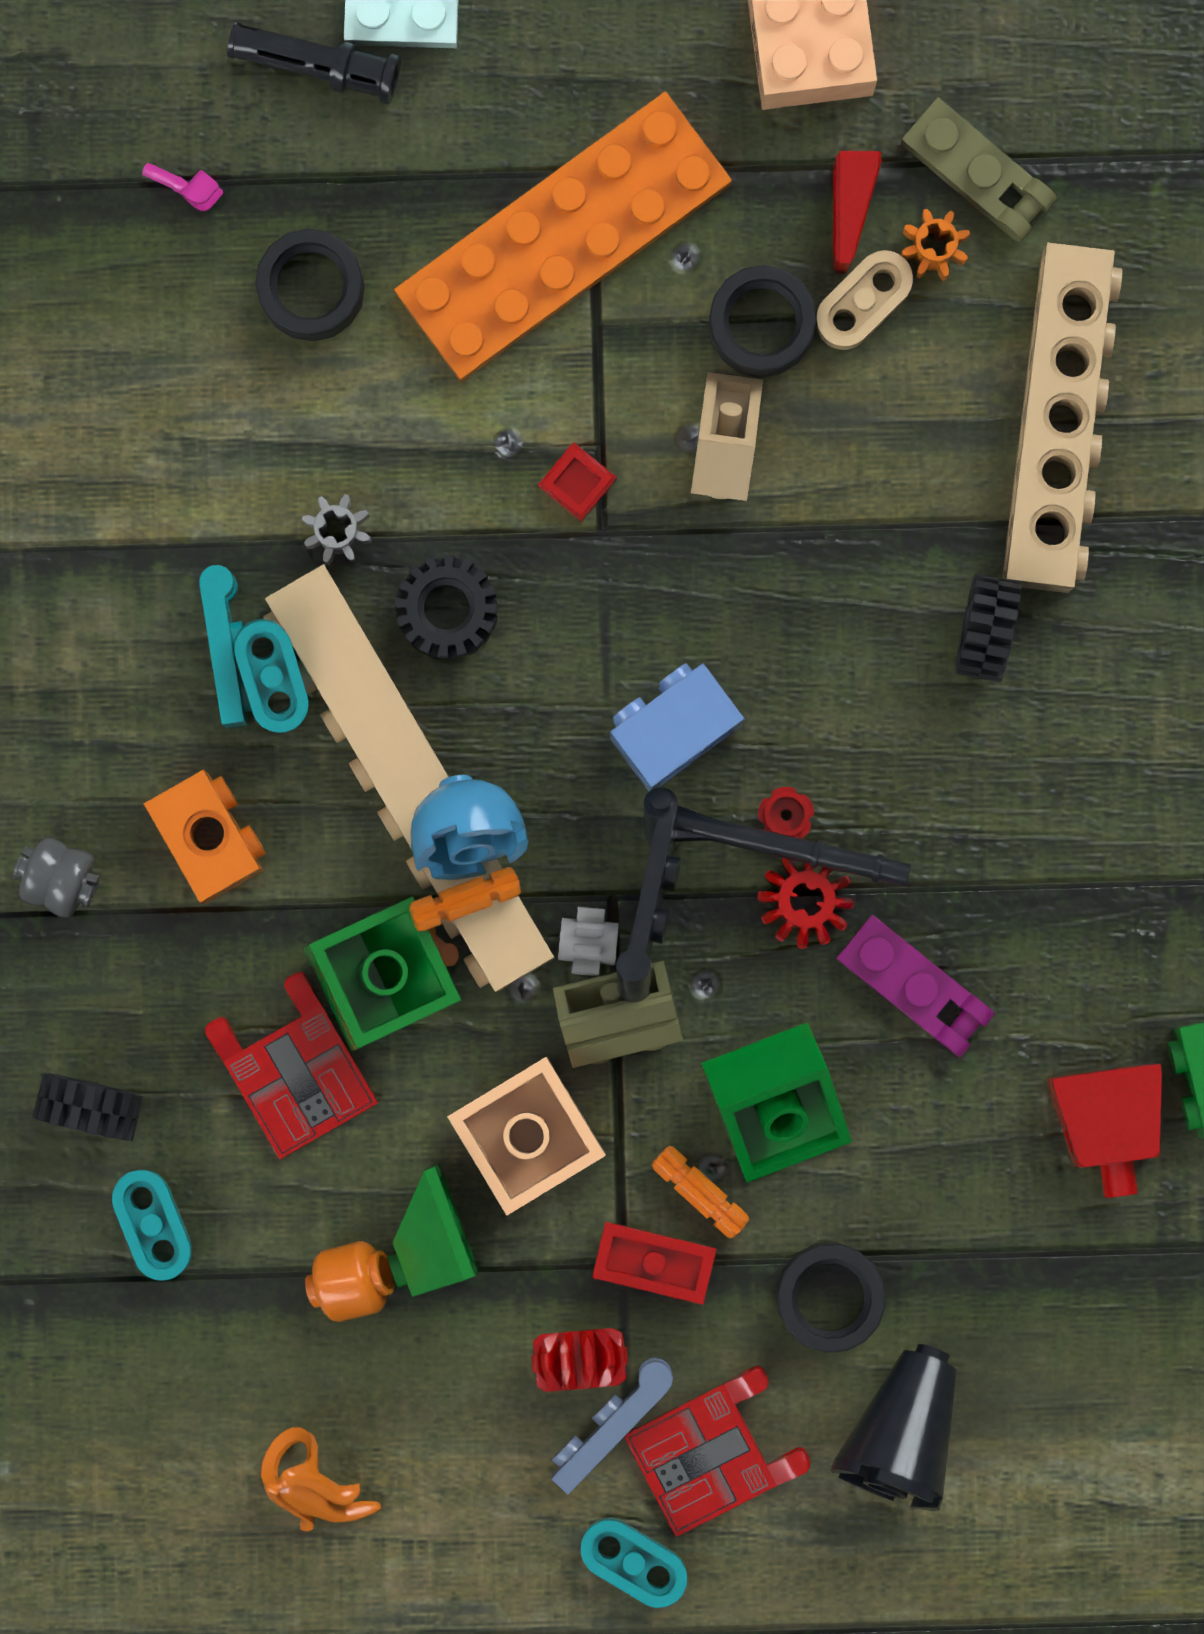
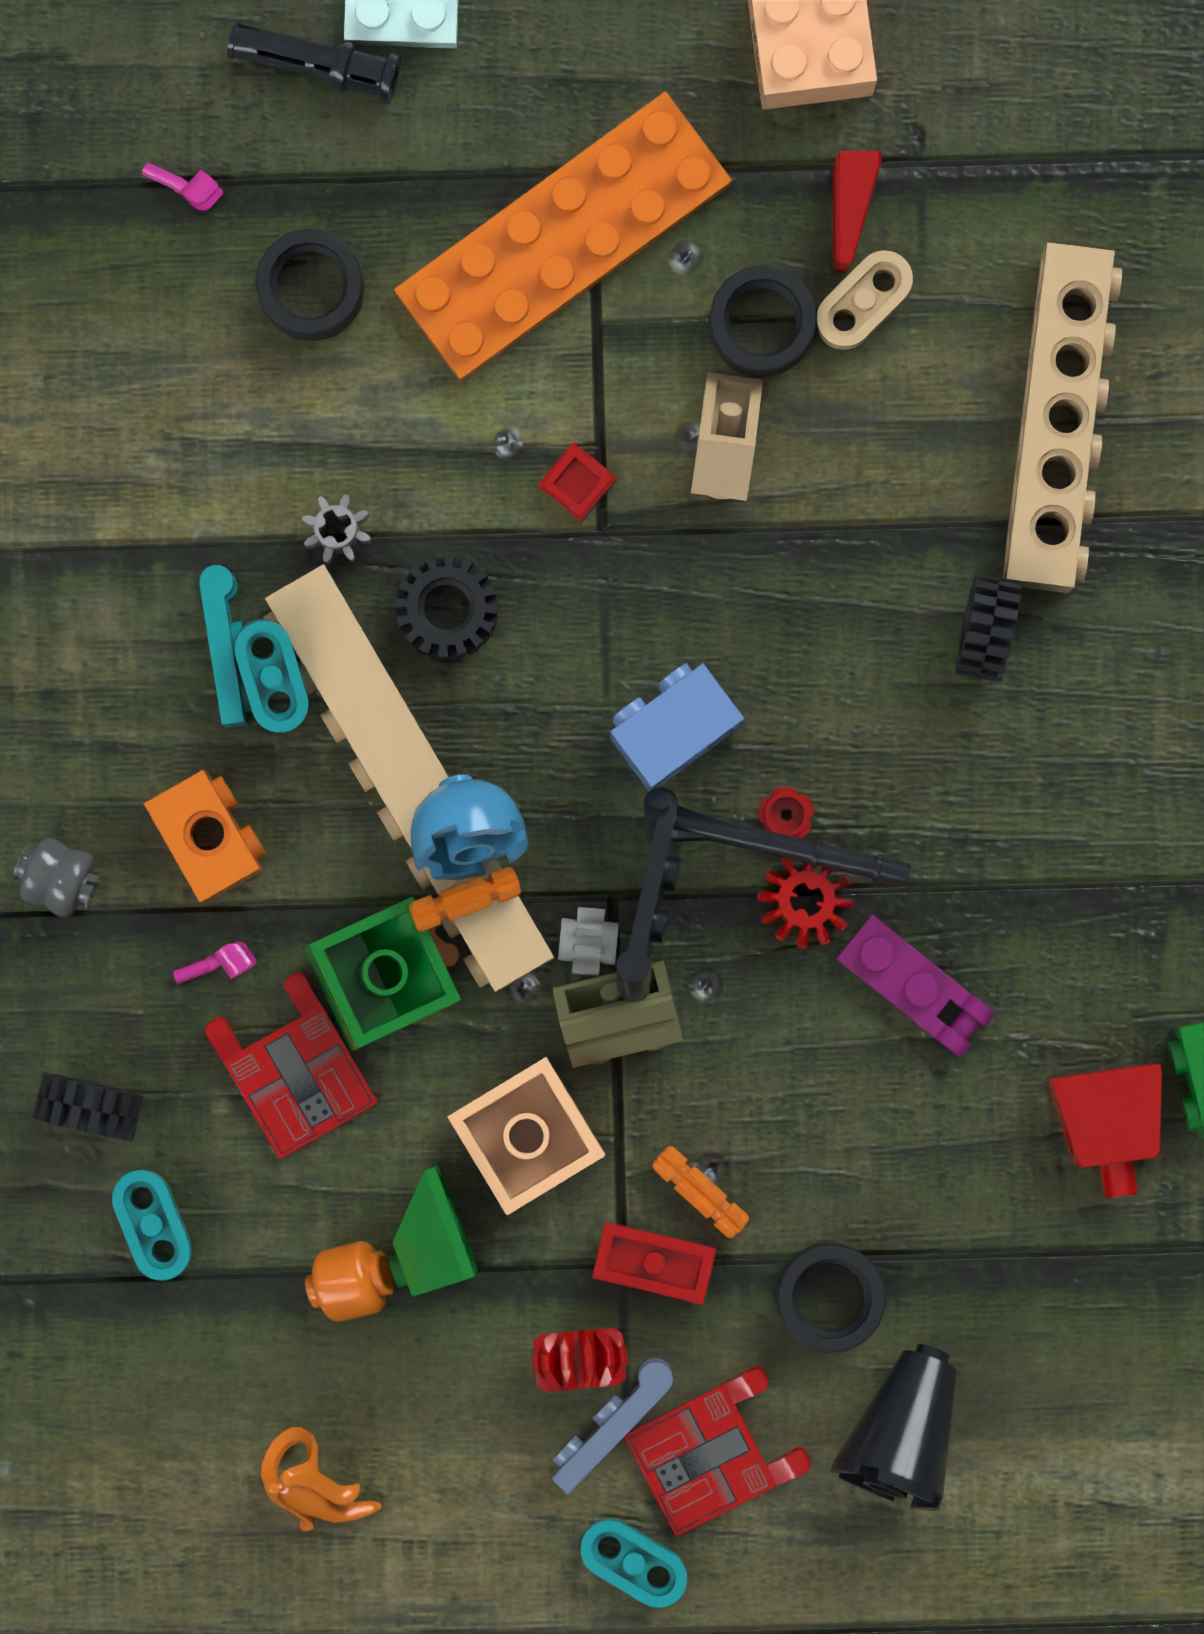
green slope [701,1022,852,1183] -> none
olive plate [900,97,1057,242] -> none
orange gear [901,209,970,281] -> none
none -> dark pink hand [173,942,257,984]

